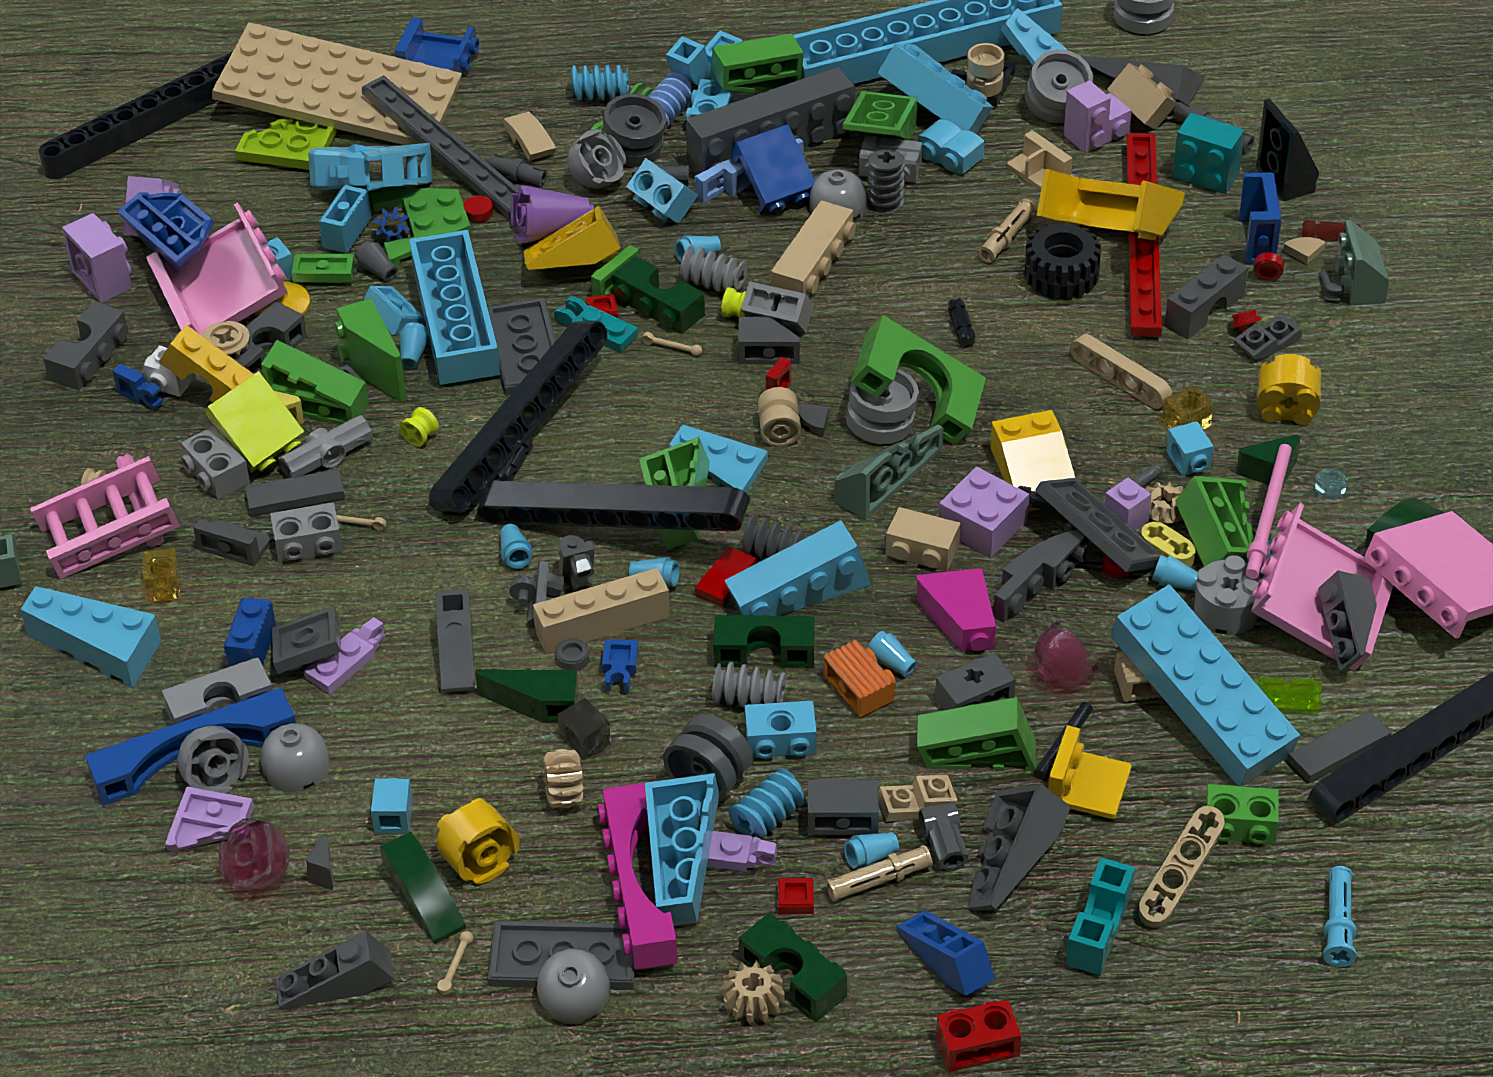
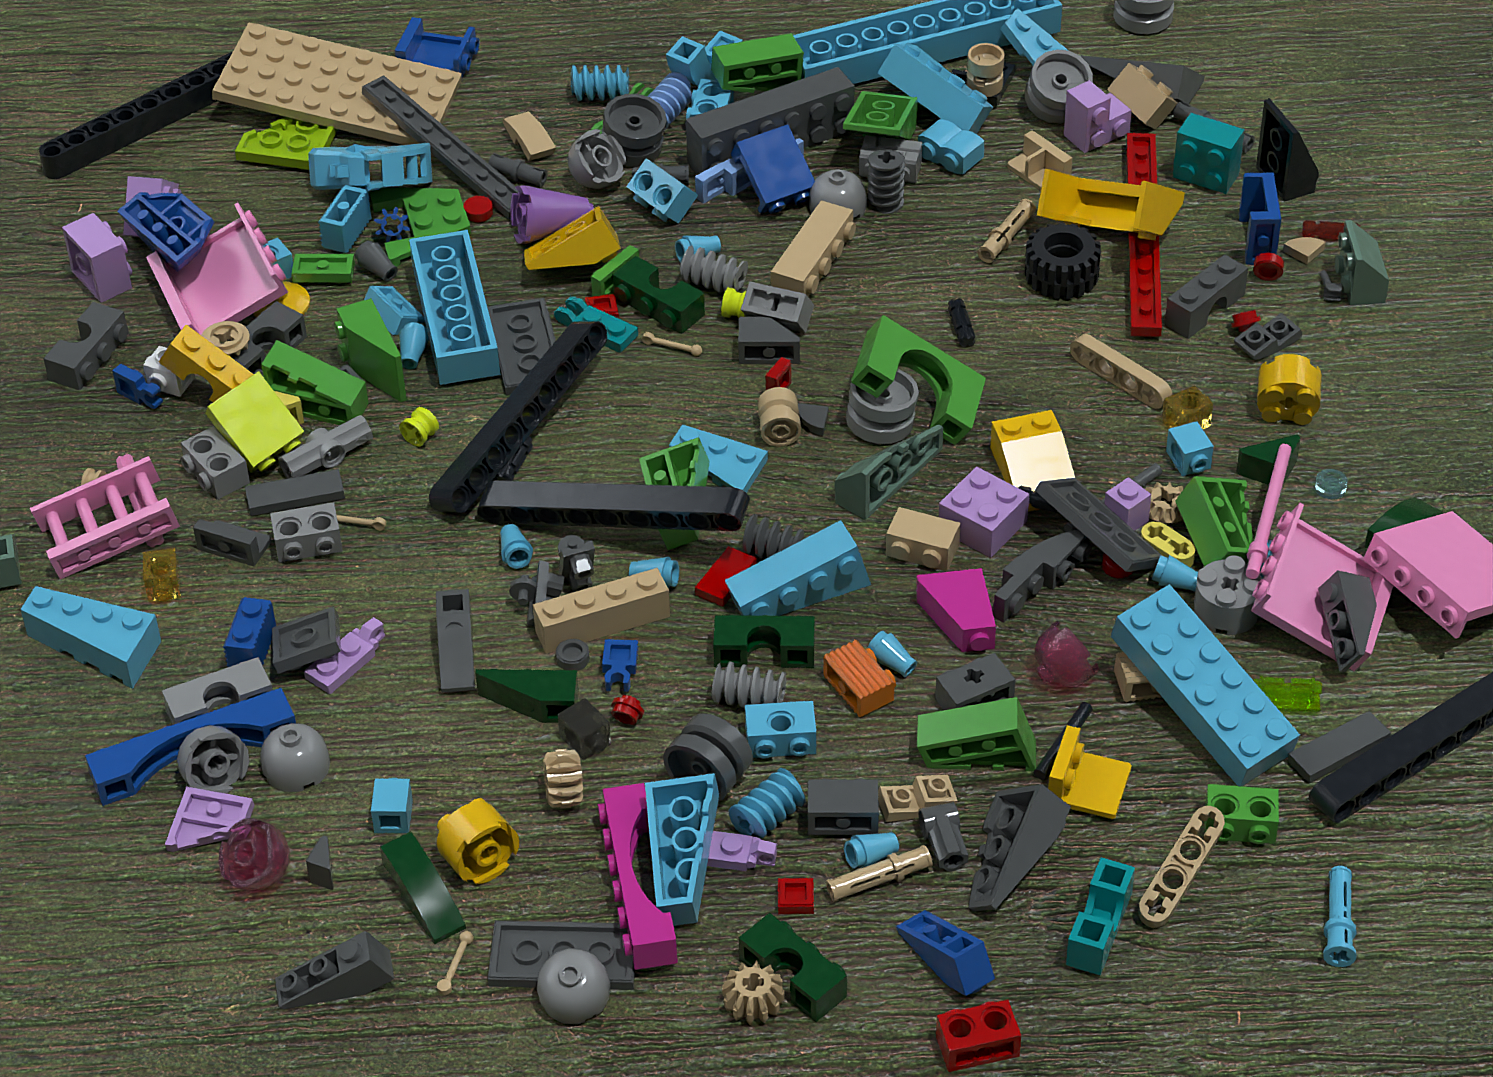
none -> red plate [611,695,644,725]

